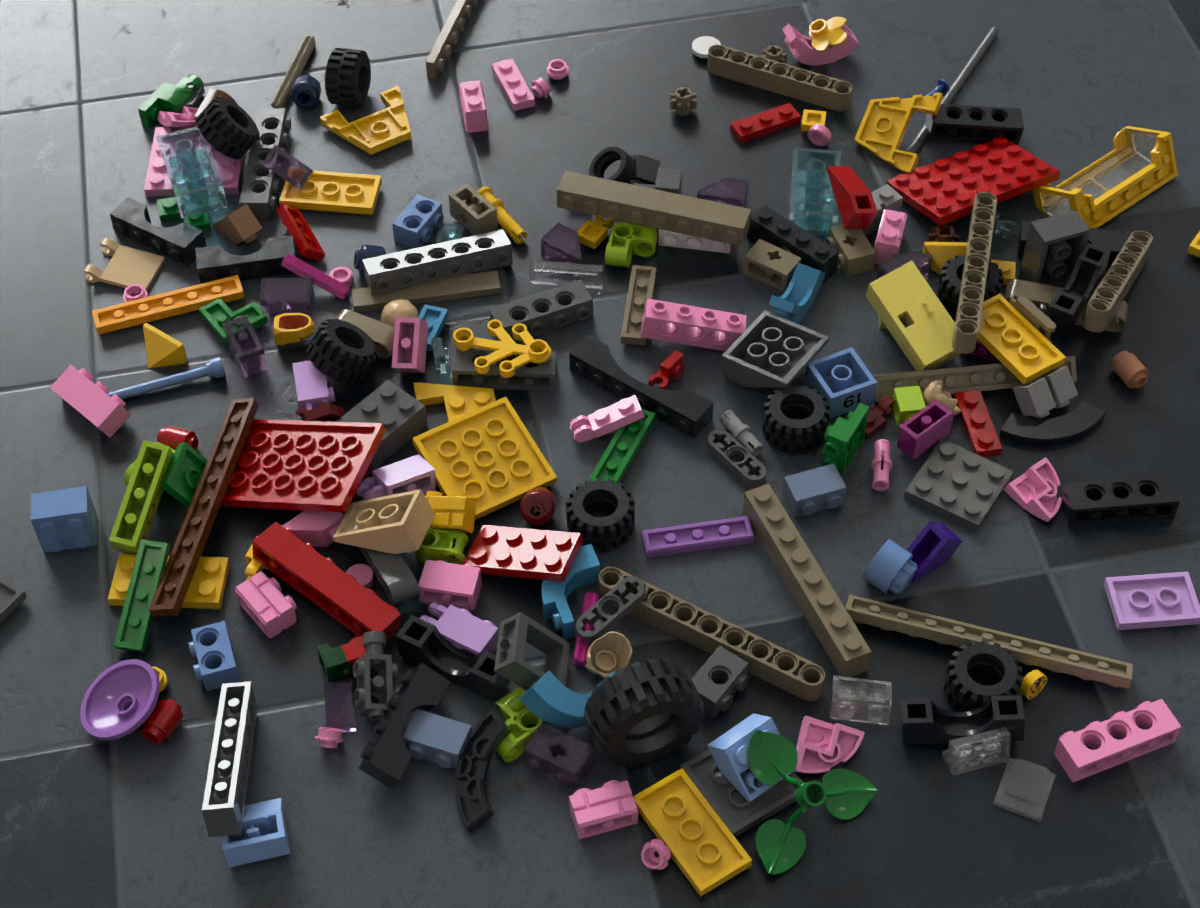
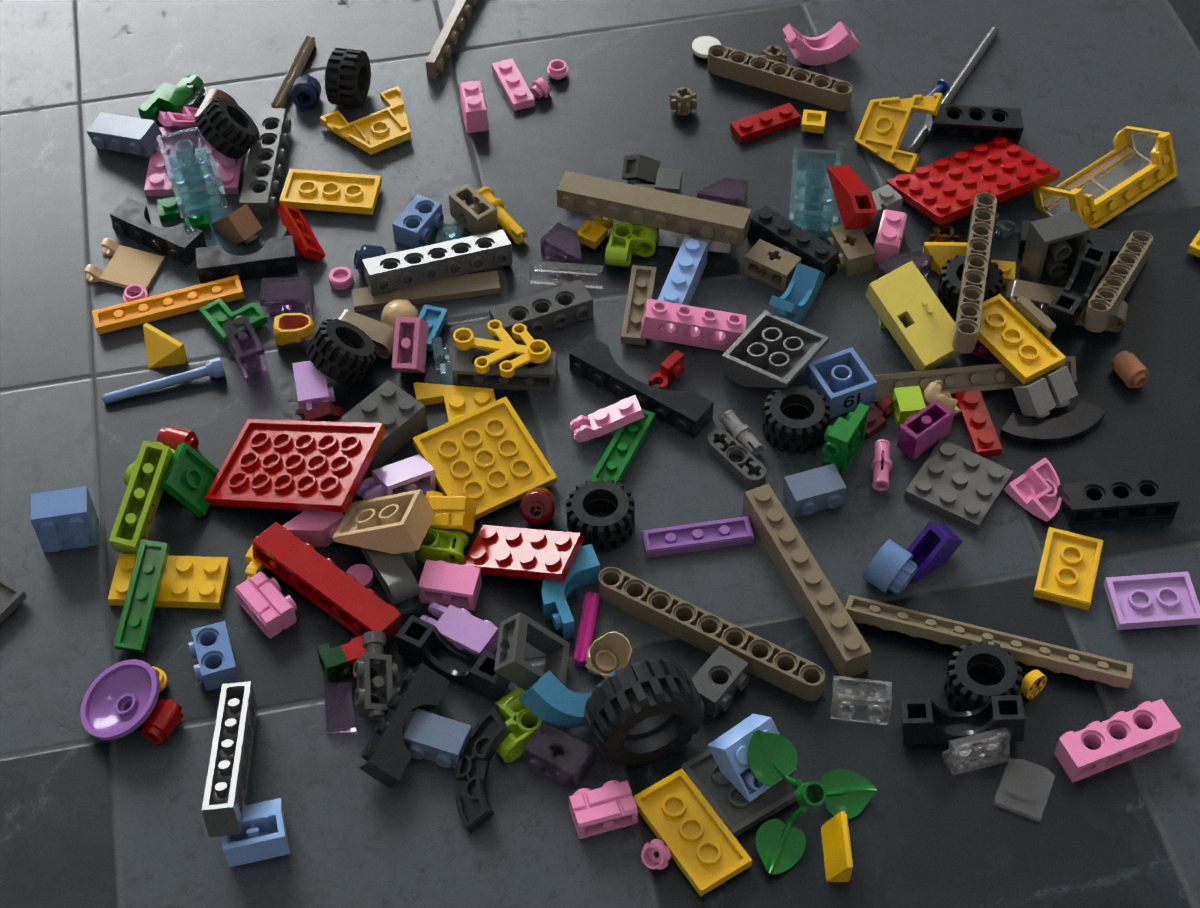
bright pink brick [50,365,131,438] -> none
reddish brown plate [149,398,259,617] -> none
slope [262,145,314,190] -> none
dark pink axle [282,254,350,300] -> none
bright pink plate [315,727,344,748] -> none
dark grey beam [576,576,646,642] -> none
black tyre [589,146,635,184] -> none
bright pink brick [794,716,865,774] -> none
bright pink tile [808,124,832,147] -> none
yellow plate [809,17,847,52] -> none
none -> sand blue brick [86,112,164,156]
none -> light blue brick [658,237,708,305]
none -> yellow slope [821,811,853,882]
none -> yellow tile [1033,527,1104,611]

